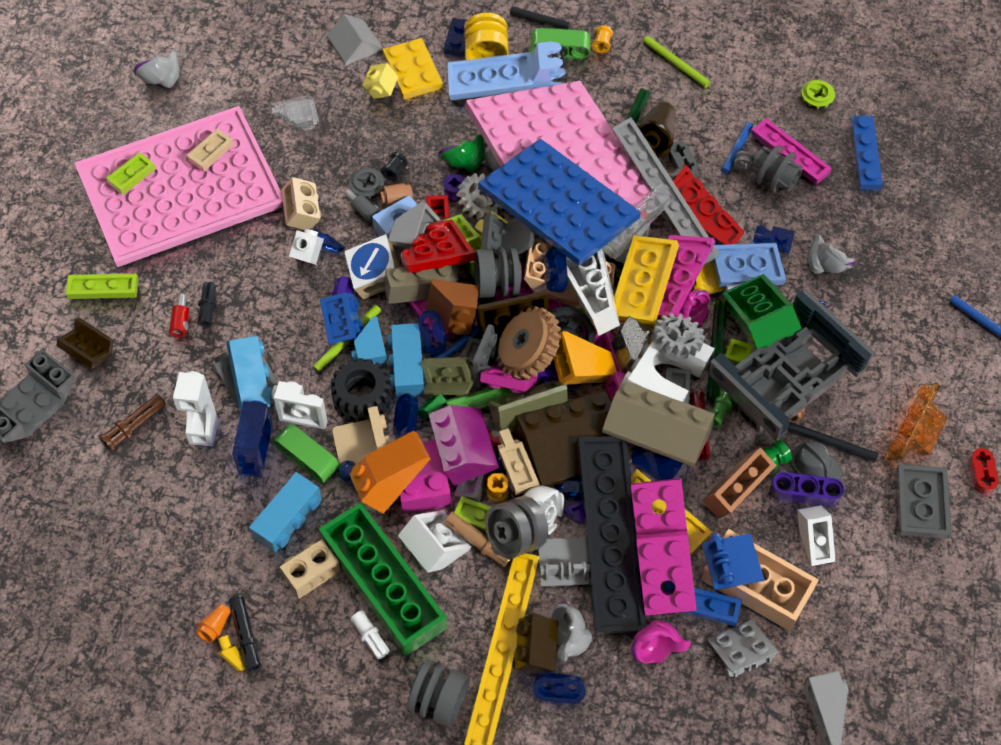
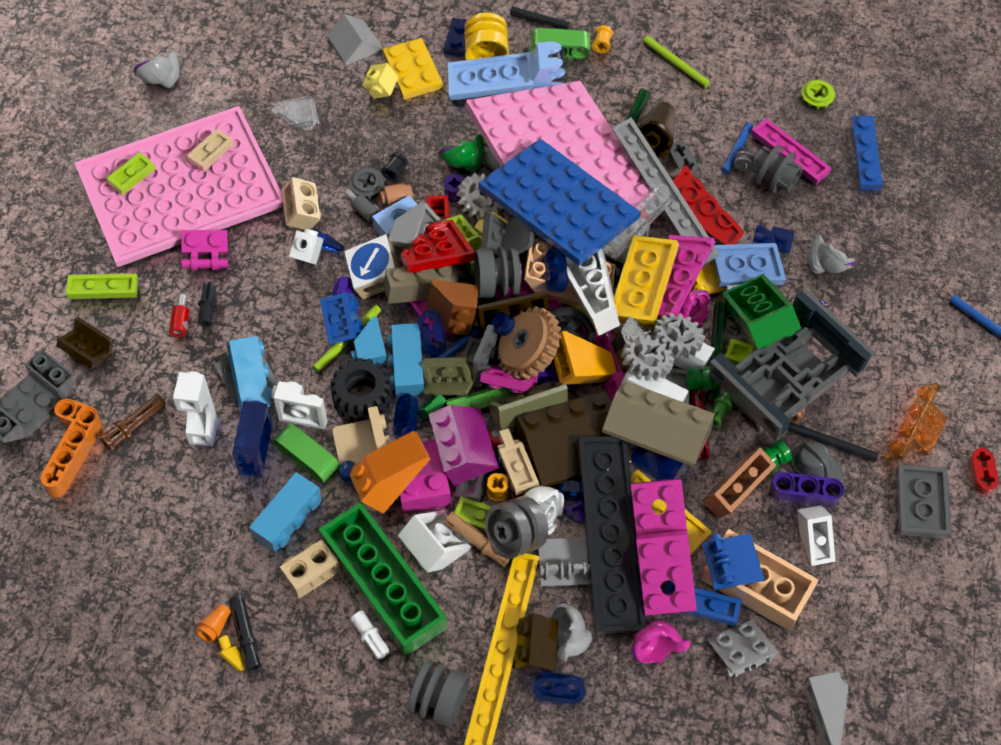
none -> orange beam [40,399,103,497]
none -> dark pink plate [181,230,228,270]
none -> clear blue bush [491,312,515,336]
none -> light grey gear [621,334,674,381]
none -> green wheel [687,366,717,391]

